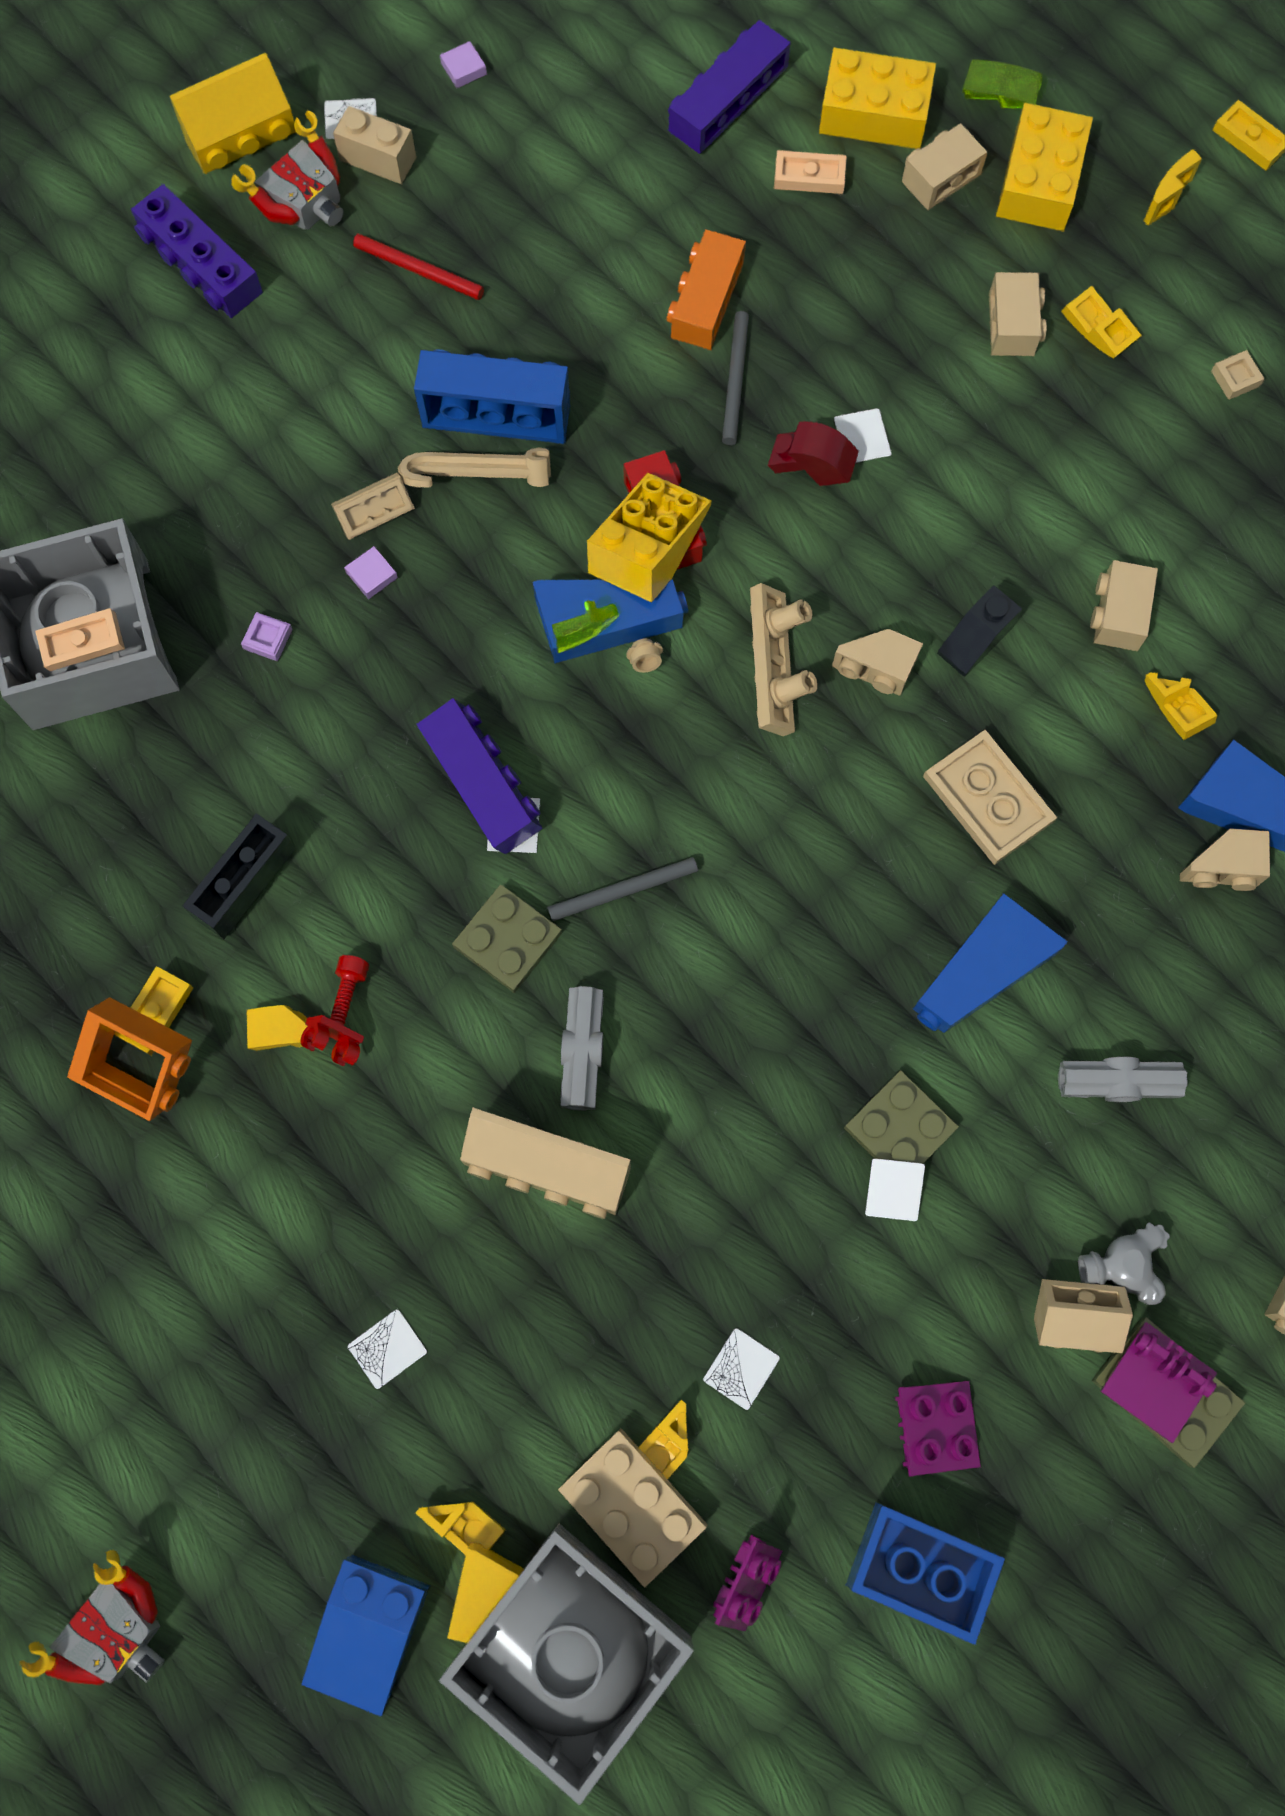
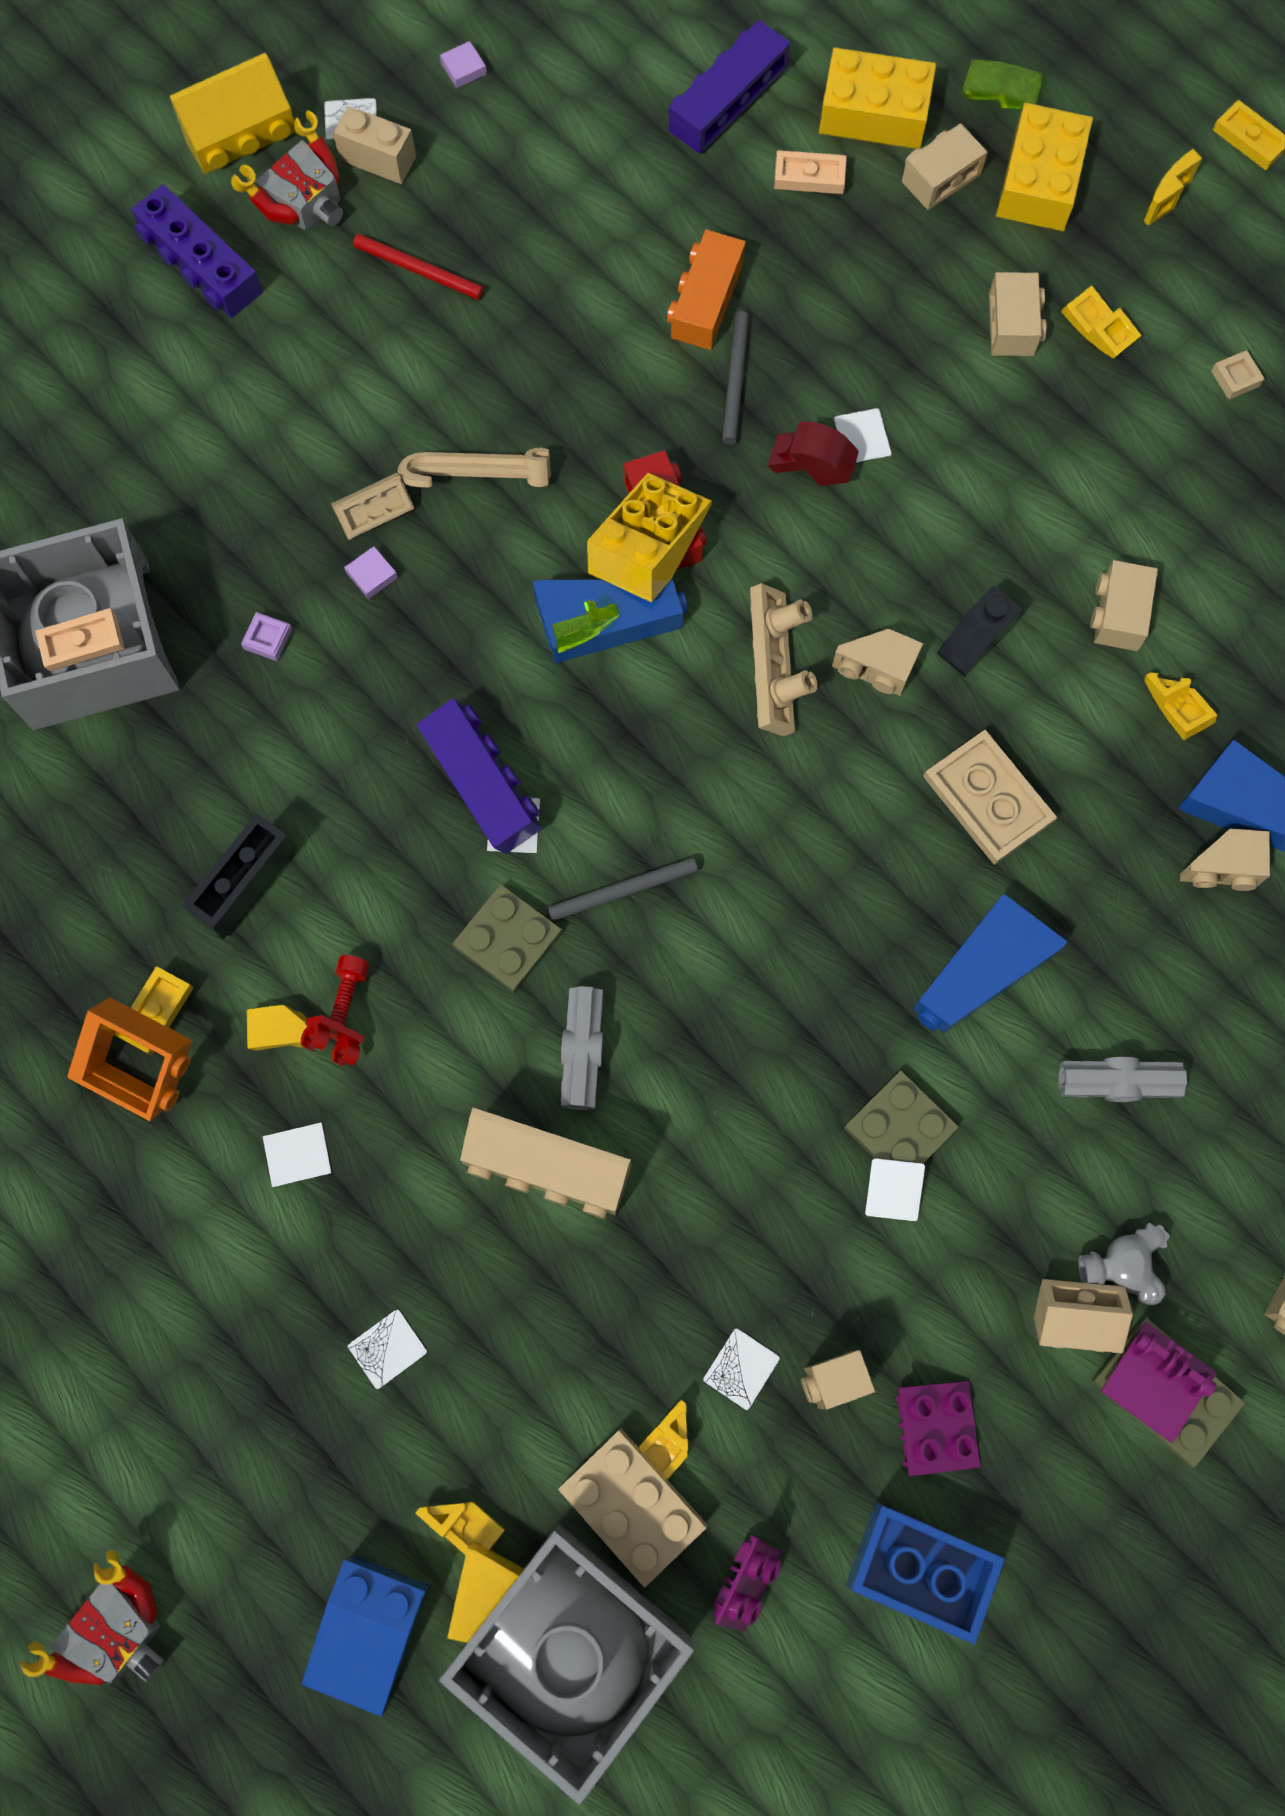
blue brick [414,350,570,444] -> none
tan plate [626,638,663,673] -> none
none -> white sticker [263,1122,331,1187]
none -> tan brick [801,1350,875,1410]

